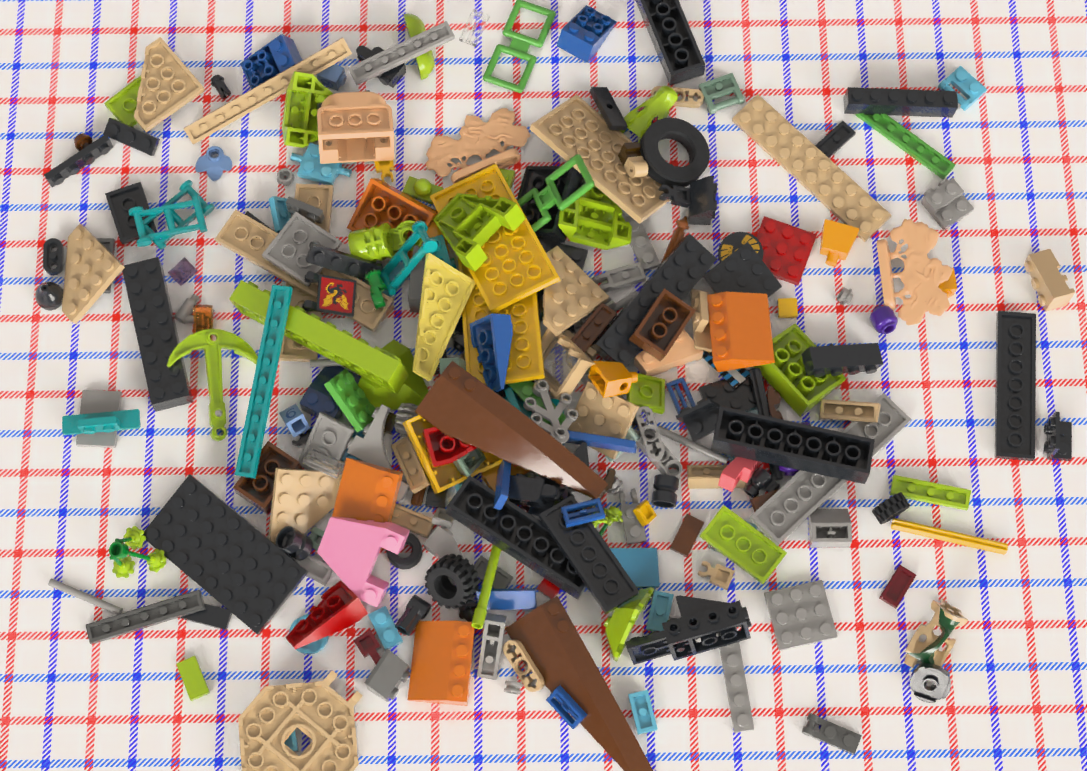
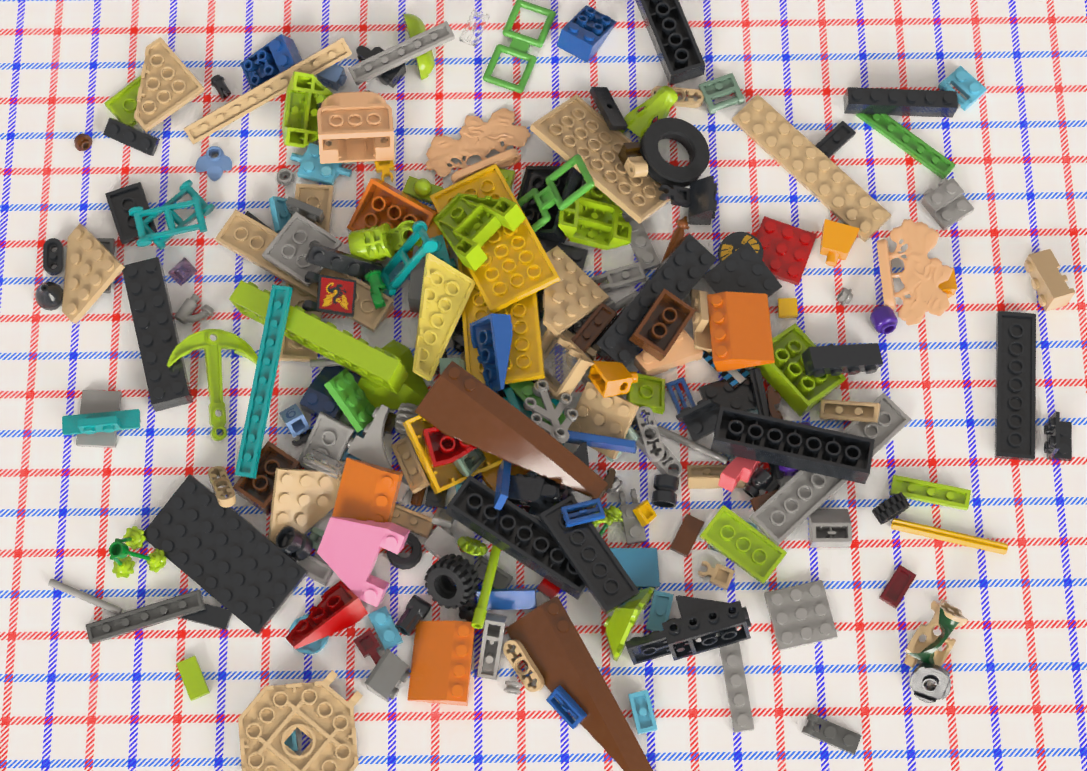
black plate [44,134,113,188] -> none
clear orange slope [193,305,213,341] -> none
none -> tan beam [208,466,236,507]
none -> lime gear [457,536,488,556]

